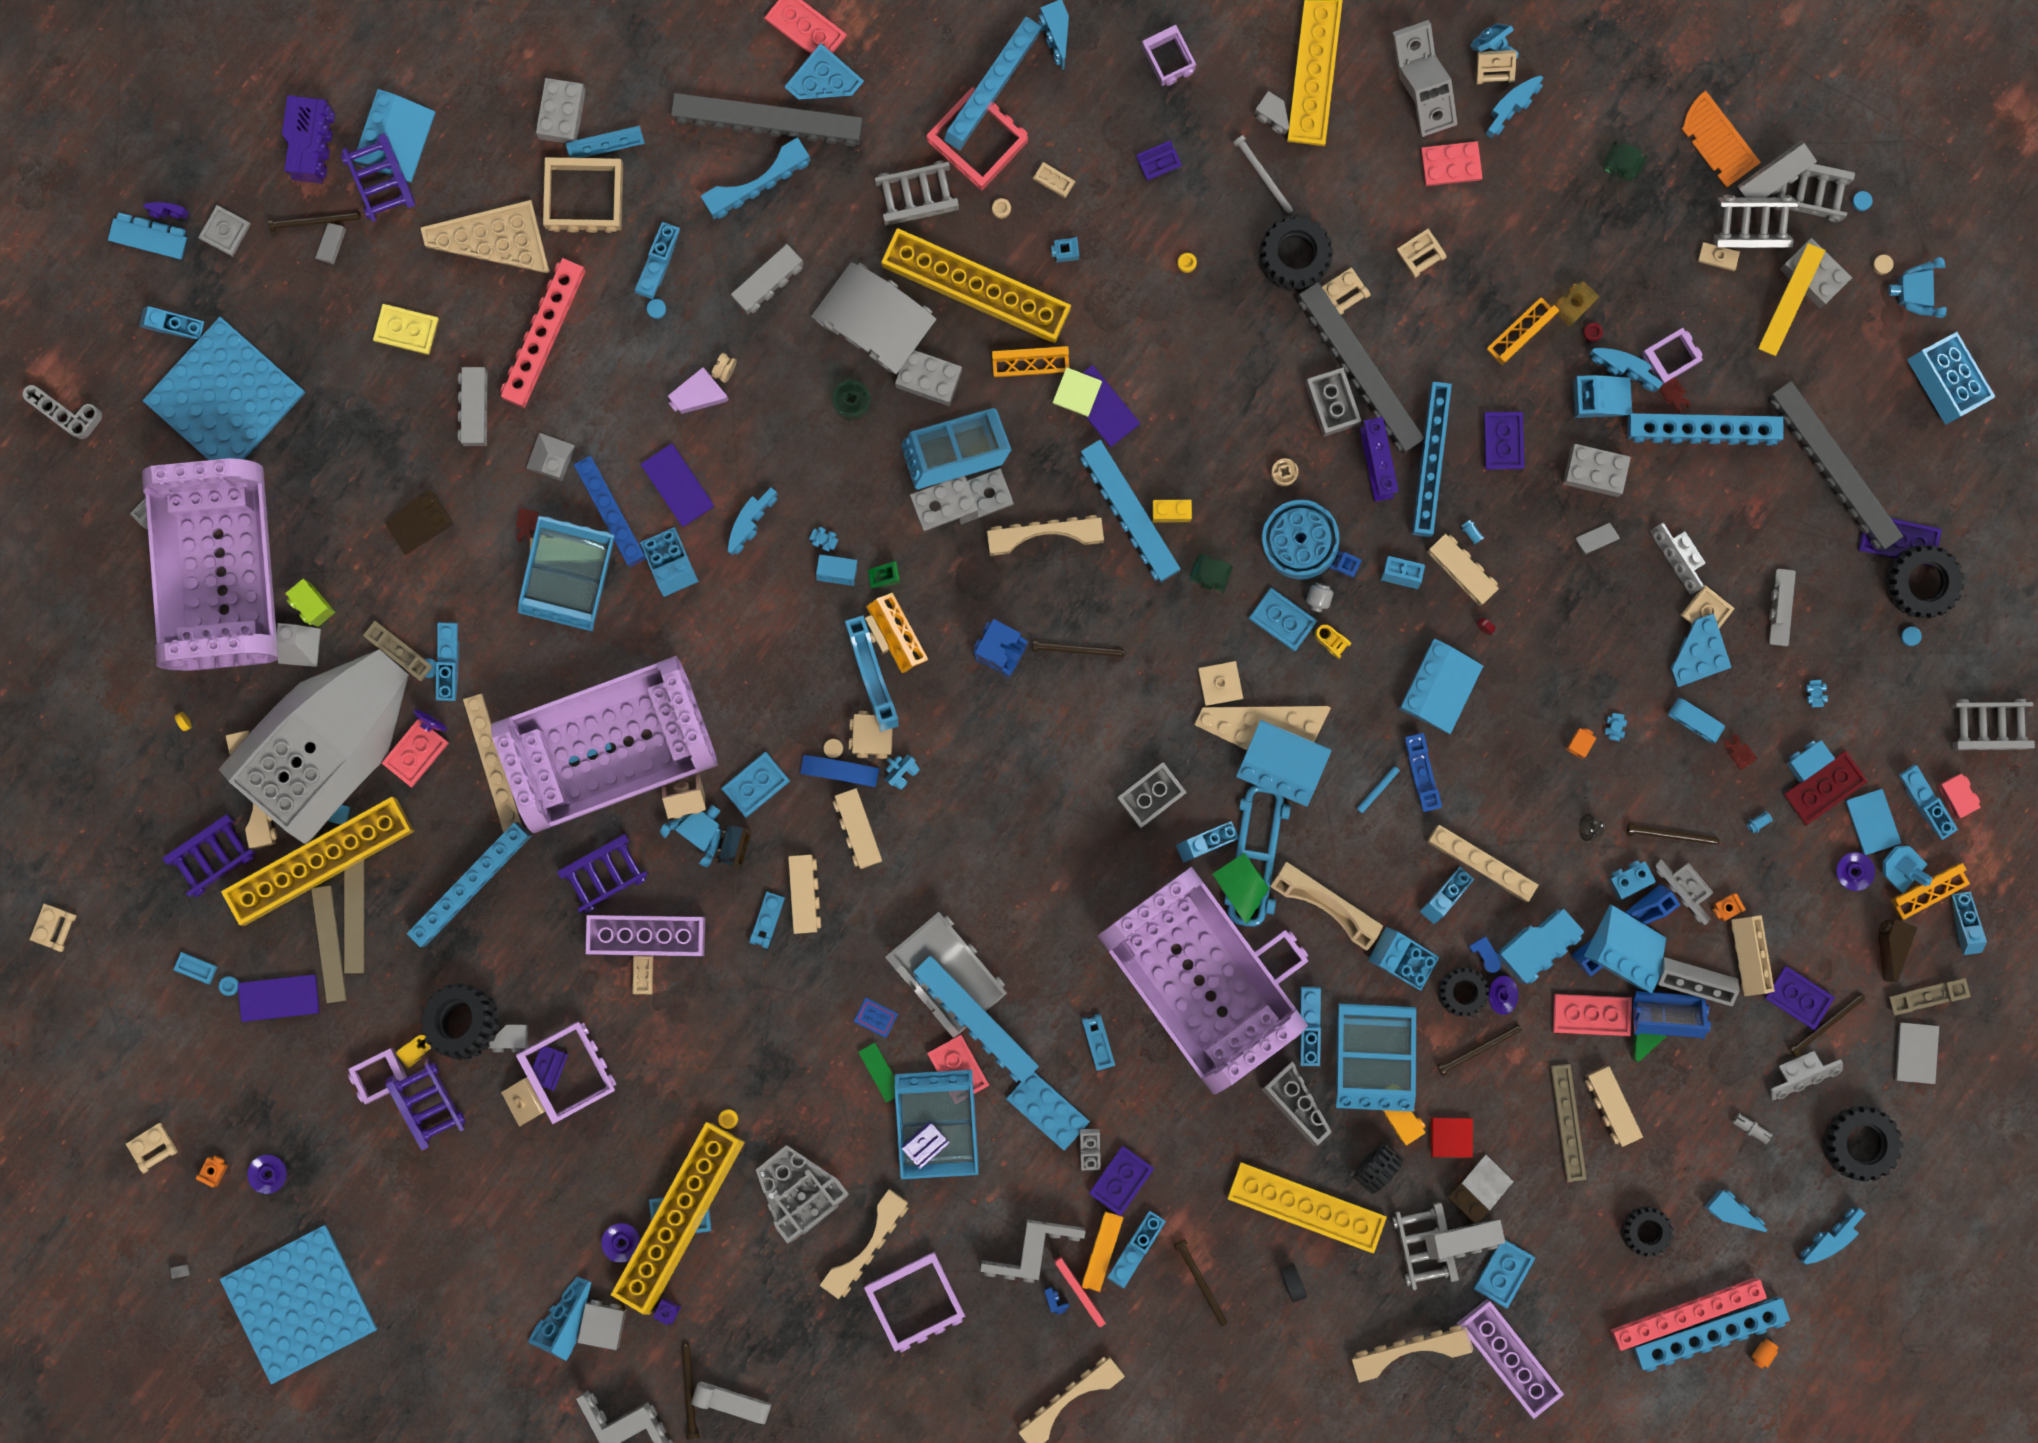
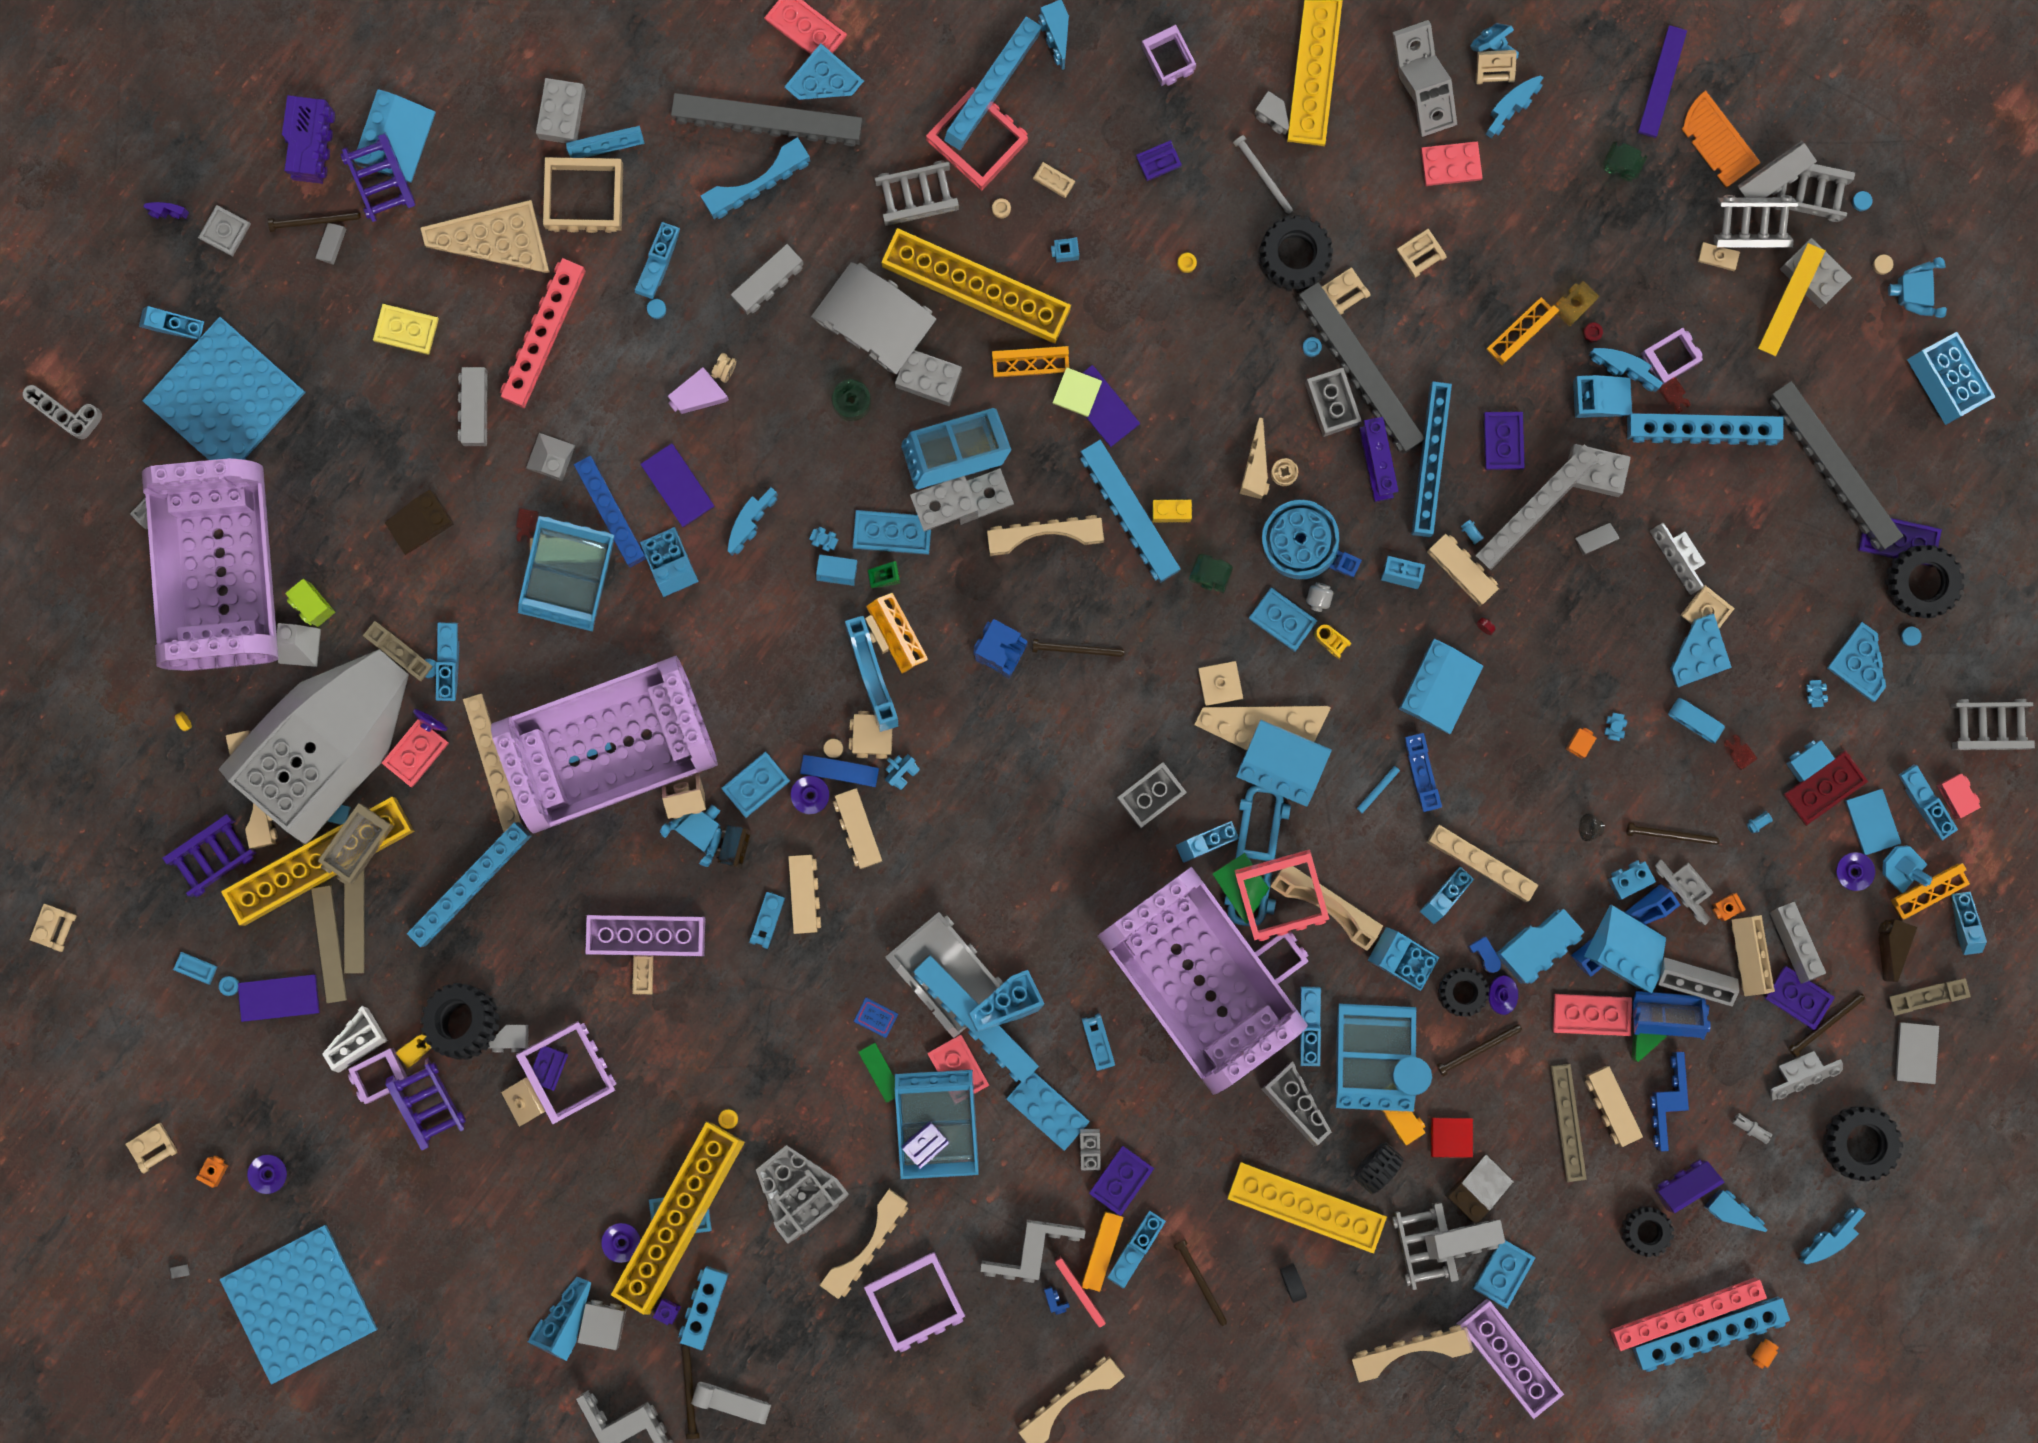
dark azure windscreen [108,212,187,260] -> none
dark purple fence [557,834,649,914] -> none
light grey bracket [1769,569,1796,646] -> none
none -> piece [318,803,394,884]
none -> white wedge [323,1006,388,1073]
none -> dark azure brick [679,1266,729,1350]
none -> dark purple dish [791,776,829,814]
none -> dark azure tile [853,510,931,555]
none -> dark azure wedge [968,970,1044,1032]
none -> coral window [1235,850,1329,941]
none -> tan wedge [1239,418,1270,499]
none -> dark azure tile [1302,337,1322,357]
none -> dark azure tile [1392,1057,1432,1096]
none -> light grey brick [1476,444,1599,570]
none -> dark purple tile [1638,25,1687,138]
none -> blue bracket [1650,1052,1689,1151]
none -> dark purple slope [1654,1159,1725,1213]
none -> light grey brick [1770,902,1826,984]
none -> dark azure plate [1827,622,1886,702]

